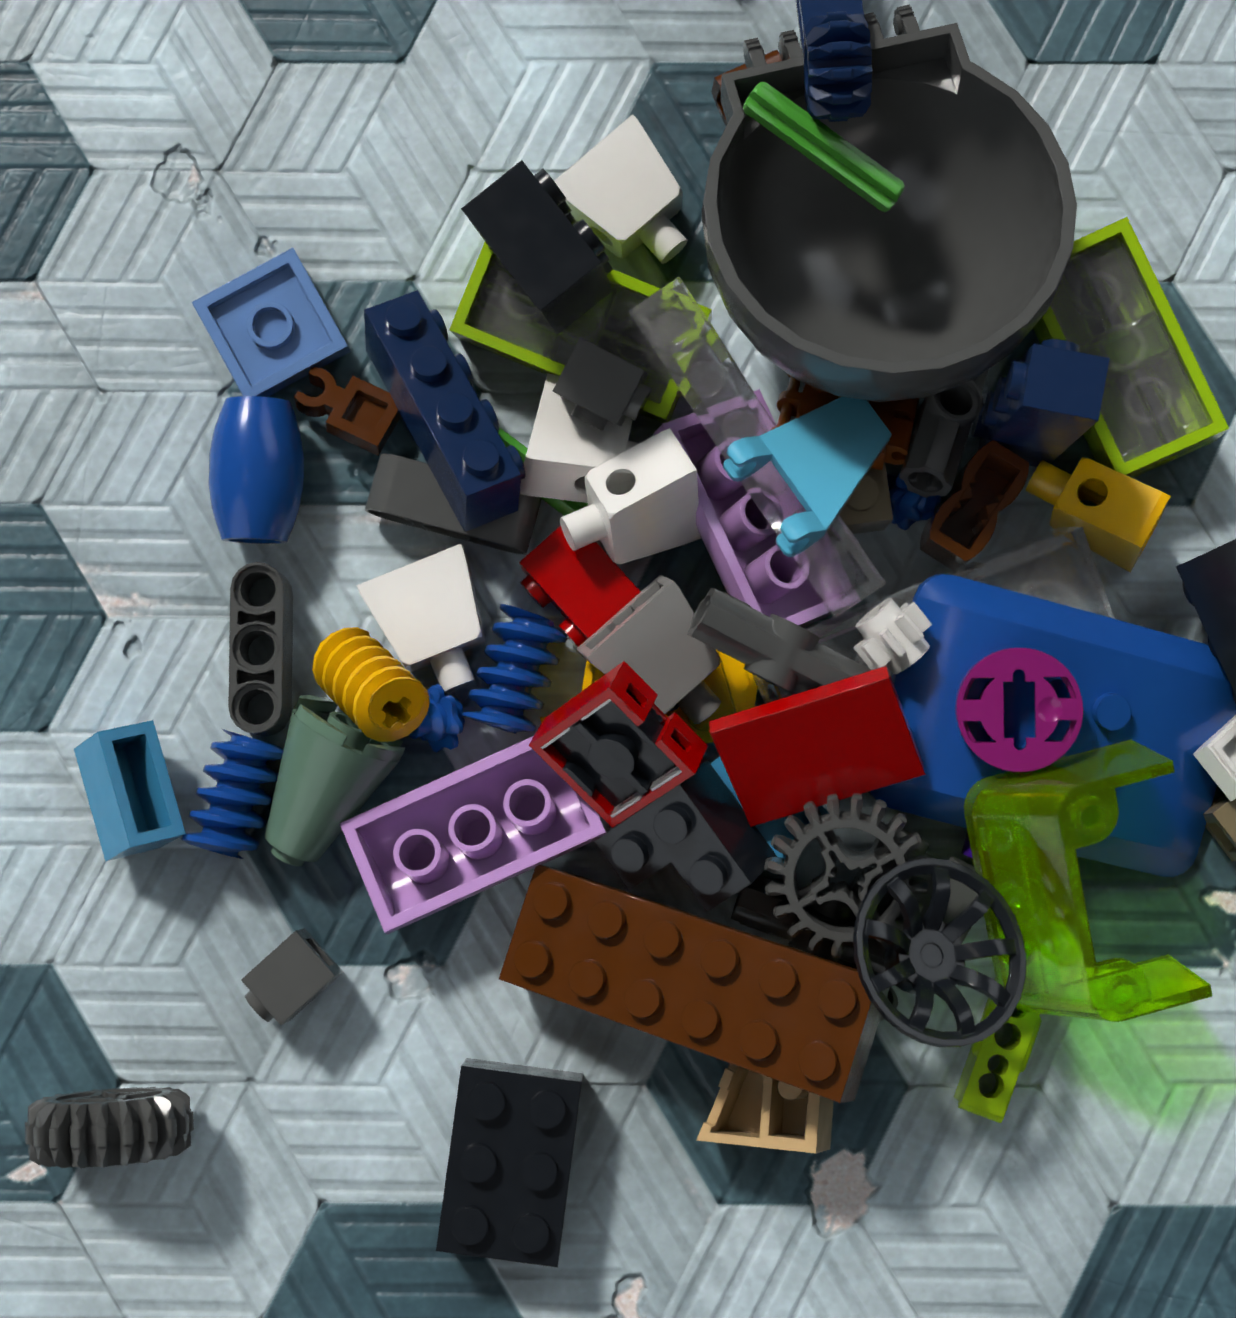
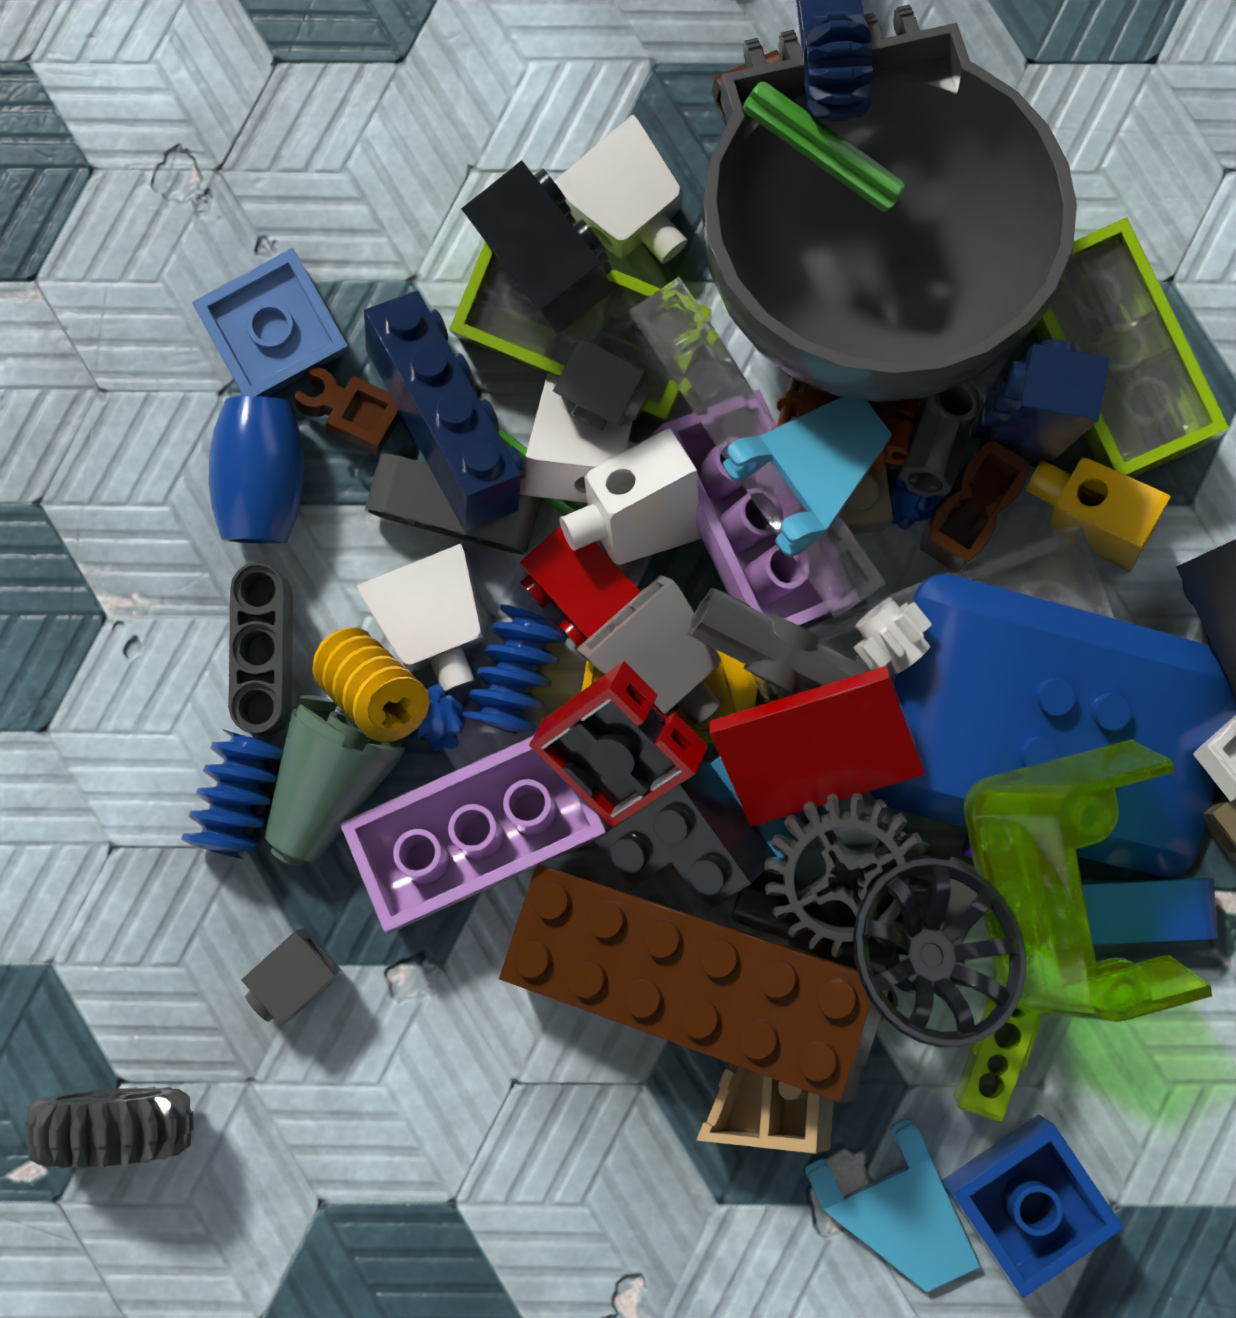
dark azure brick [74,720,186,862] -> none
black brick [436,1058,583,1267] -> none
magenta piece [955,648,1083,772] -> none
none -> medium azure flag [805,1118,981,1292]
none -> blue brick [941,1114,1124,1298]
none -> blue beam [1041,878,1218,946]

